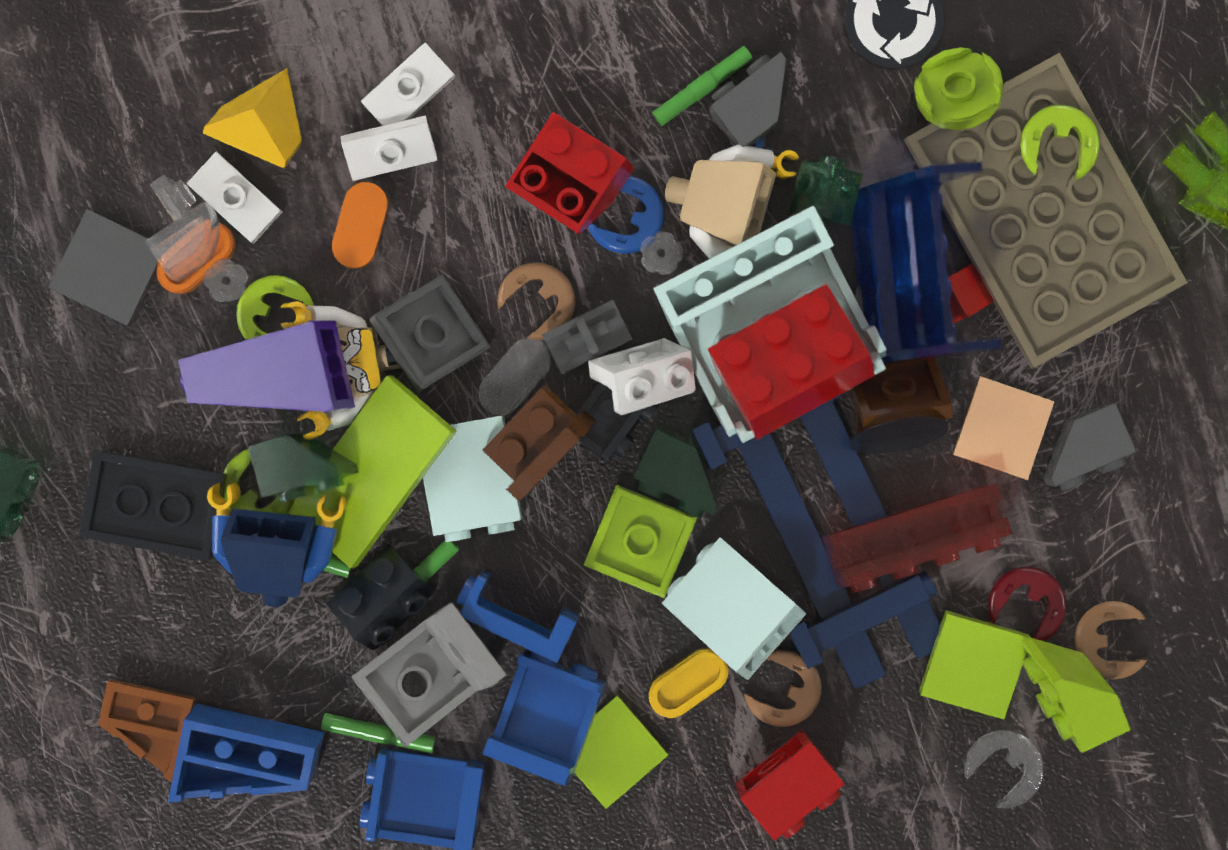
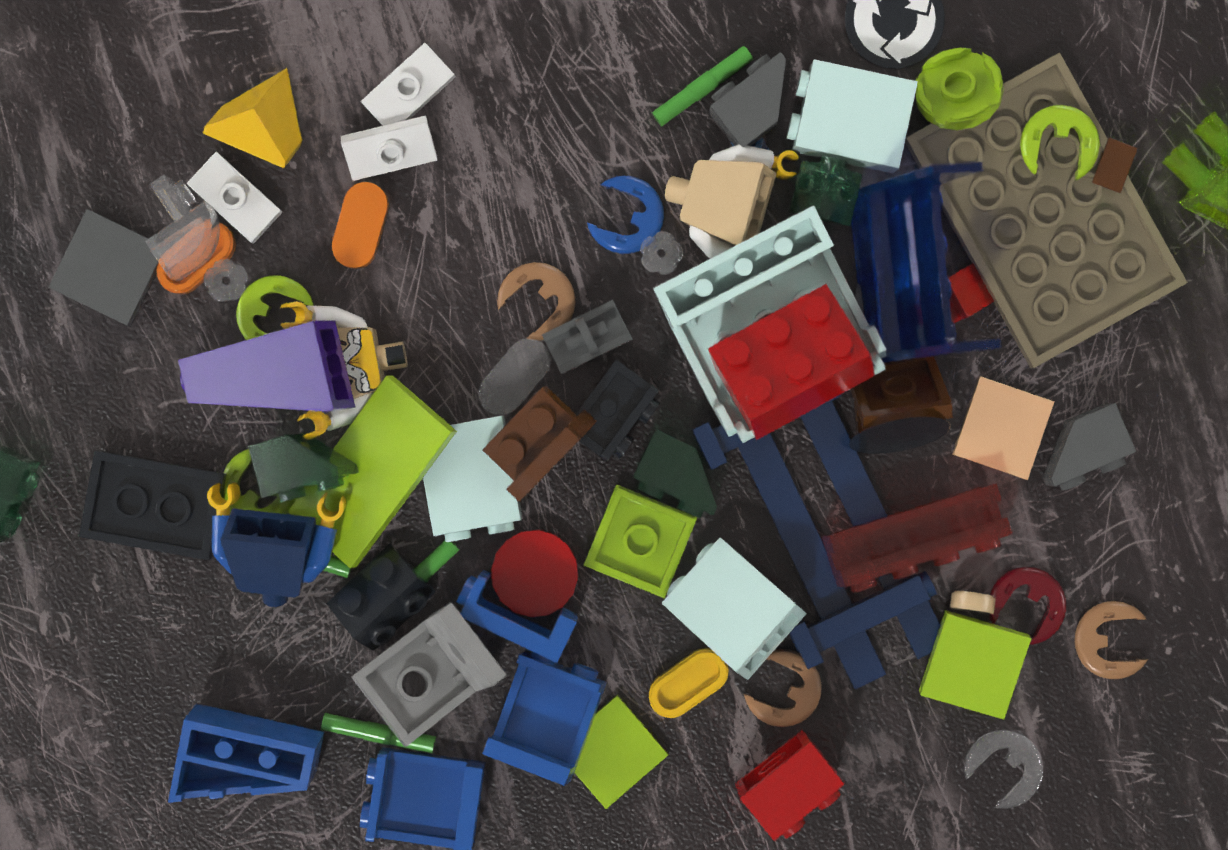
dark orange wing [98,679,197,782] -> none
dark grey tile [369,274,491,393] -> none
red slope [505,112,635,234] -> none
white bracket [588,338,695,415] -> none
lime slope [1022,637,1130,753] -> none
none -> red tile [491,529,578,617]
none -> light aqua brick [786,59,918,173]
none -> tan tile [950,591,996,614]
none -> reddish brown sticker [1092,138,1138,193]

